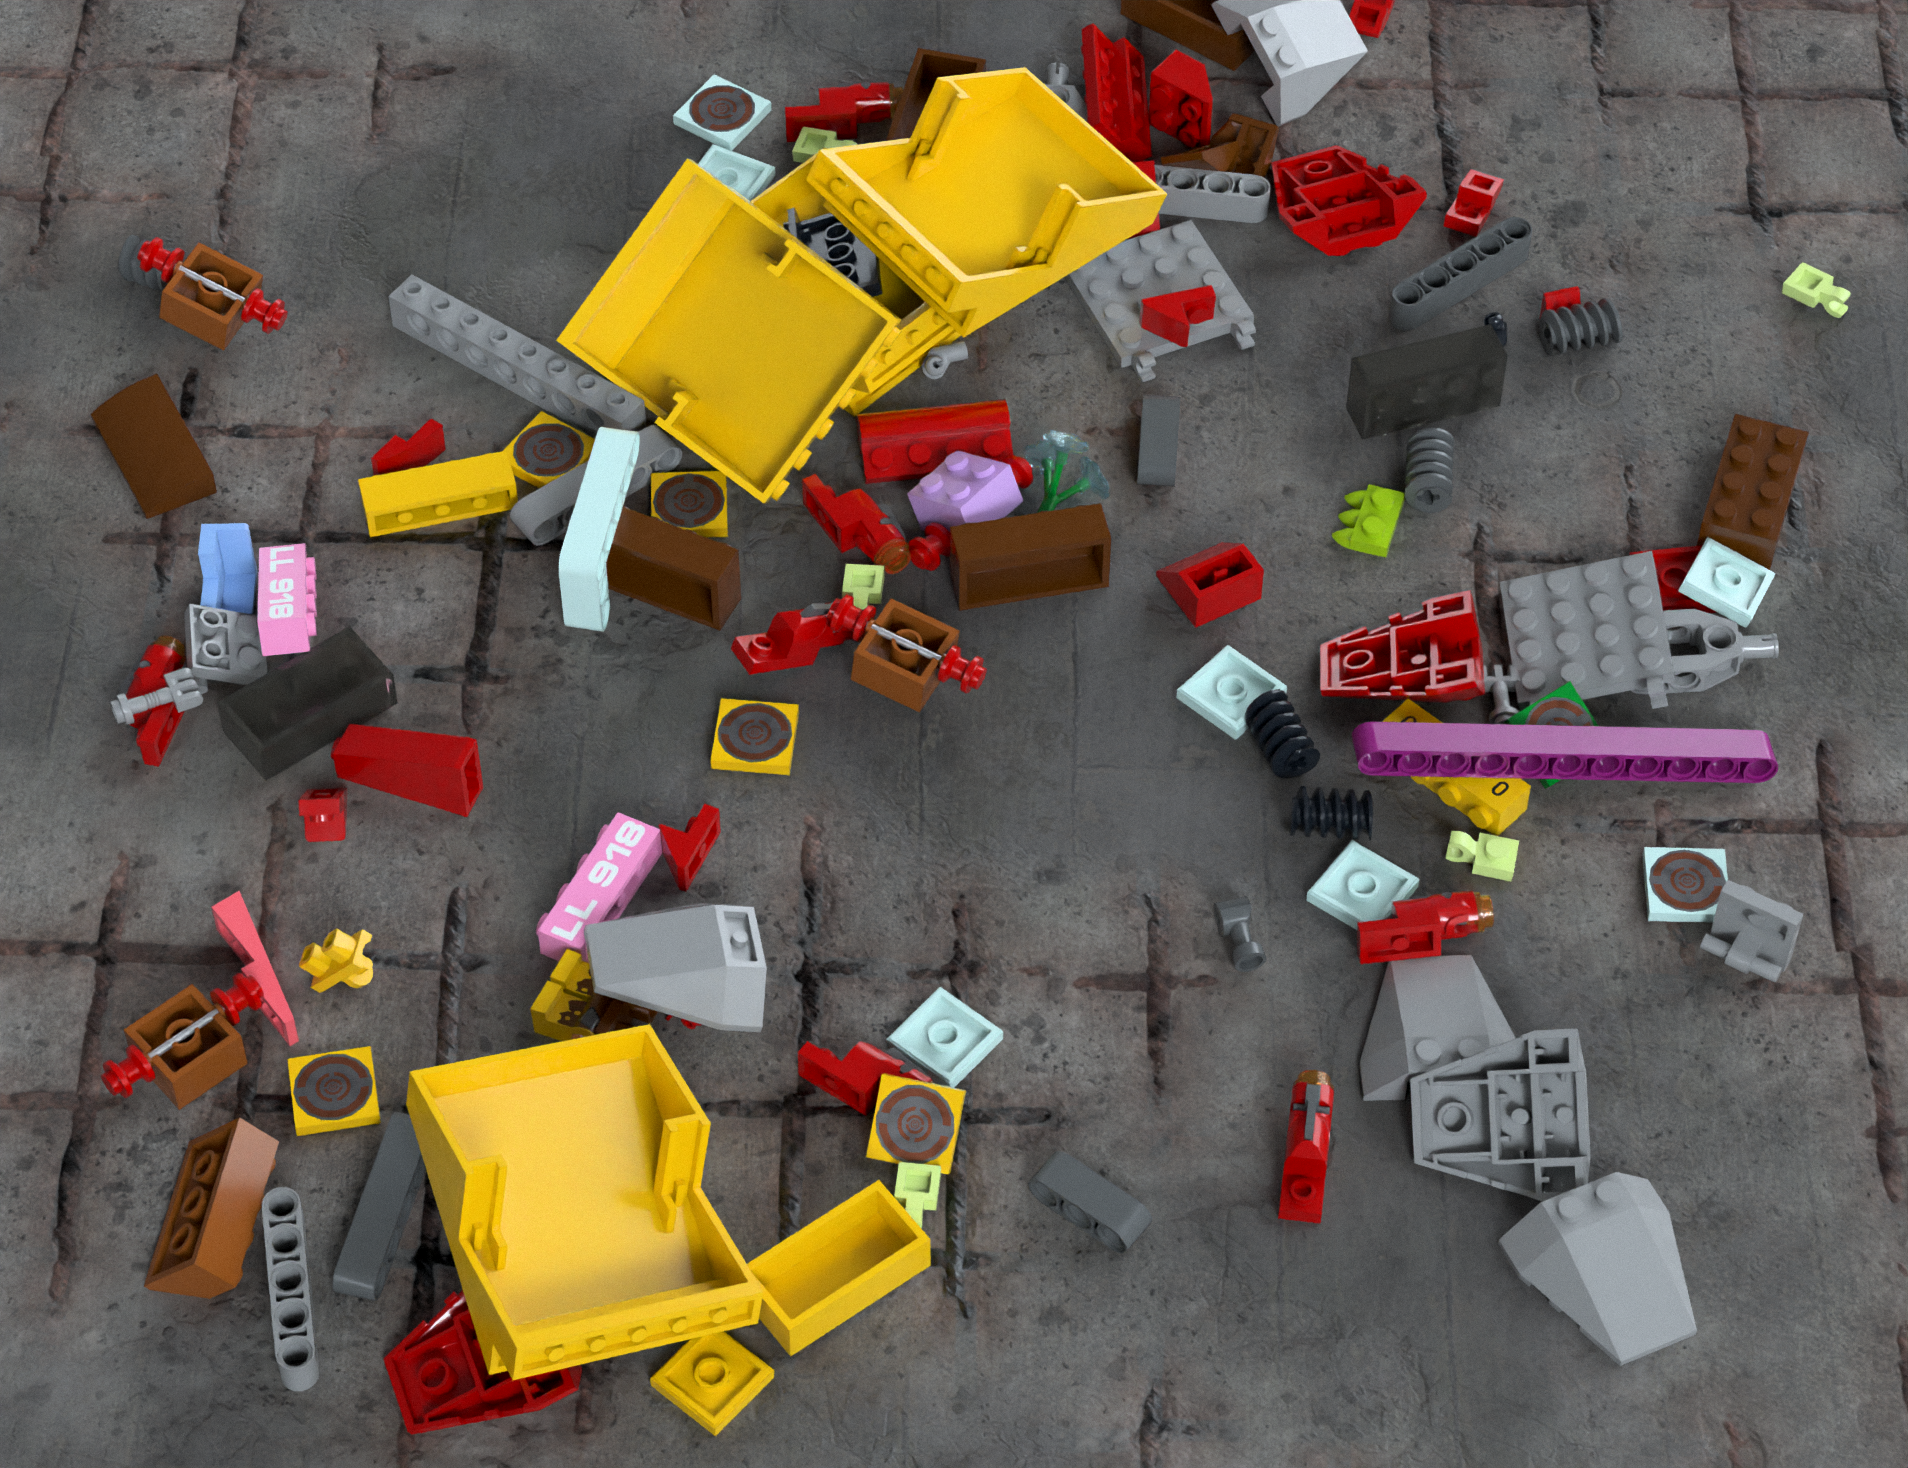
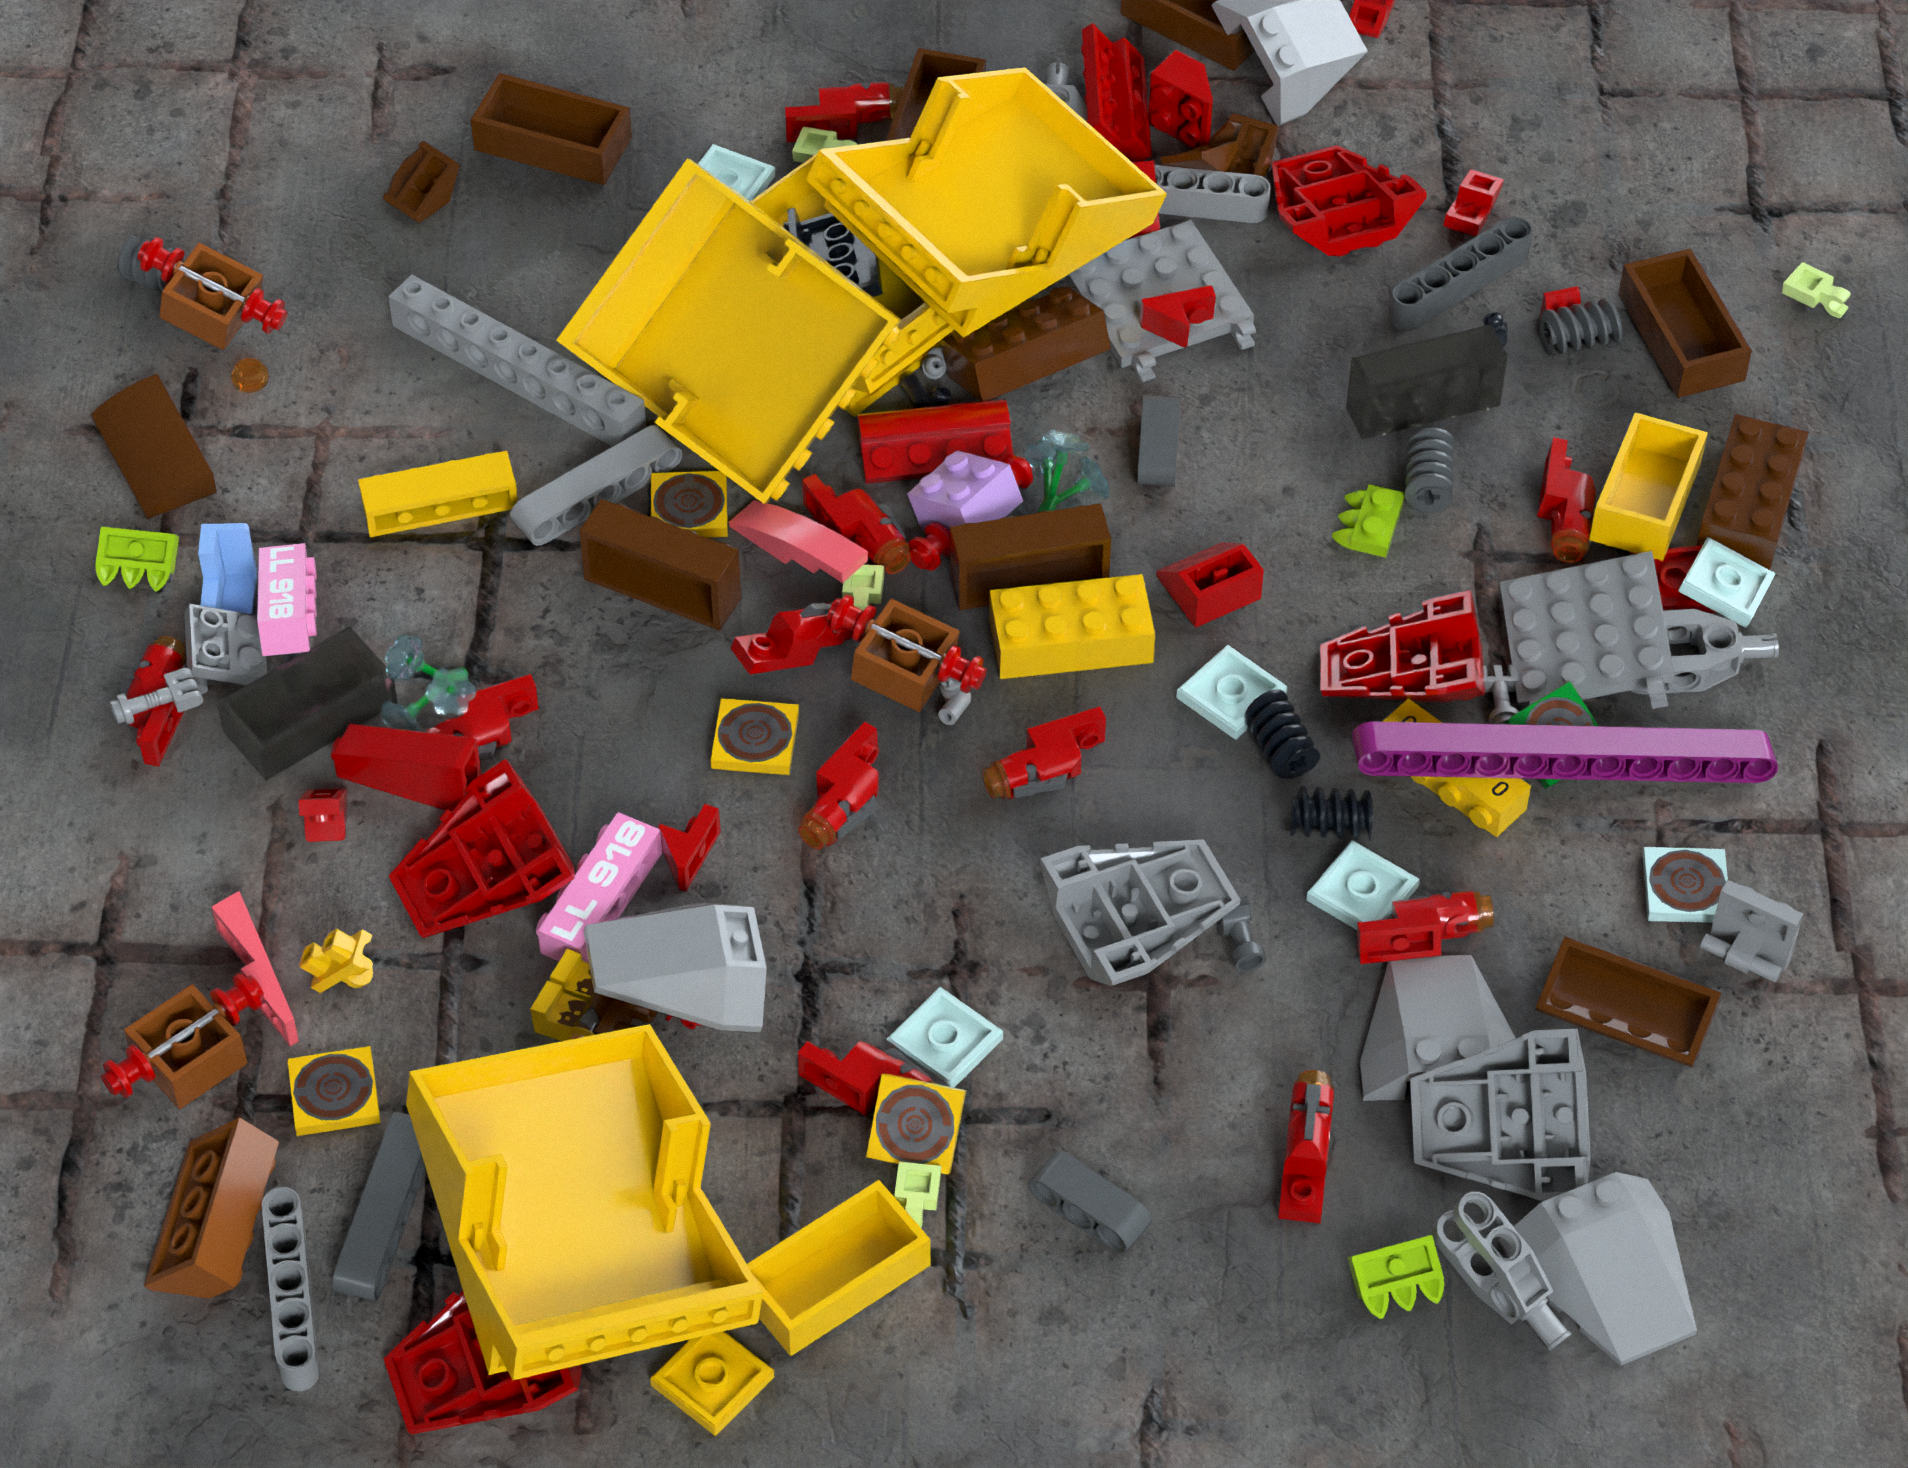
red slope [371,419,446,475] -> none
tile [503,411,595,488] -> none
light aqua beam [559,427,640,632] -> none
tile [673,74,771,151] -> none
yellowish green plate [1446,831,1519,882] -> none
none -> lime plate [95,526,179,592]
none -> clear orange plate [231,358,269,393]
none -> clear light blue plant [381,634,476,732]
none -> reddish brown slope [383,141,460,223]
none -> red wedge [388,759,575,938]
none -> red plate [425,674,539,759]
none -> reddish brown piece [471,73,632,185]
none -> coral slope [729,500,868,583]
none -> red plate [798,722,879,850]
none -> black arm [901,374,952,408]
none -> light grey arm [938,678,971,725]
none -> reddish brown piece [941,286,1111,401]
none -> red plate [983,706,1106,800]
none -> yellow piece [989,574,1155,679]
none -> light grey wedge [1040,839,1241,986]
none -> lime plate [1347,1235,1444,1319]
none -> light grey piece [1431,1192,1571,1351]
none -> reddish brown slope [1535,936,1721,1068]
none -> red plate [1537,437,1598,563]
none -> yellow piece [1589,412,1708,561]
none -> reddish brown piece [1618,248,1752,398]

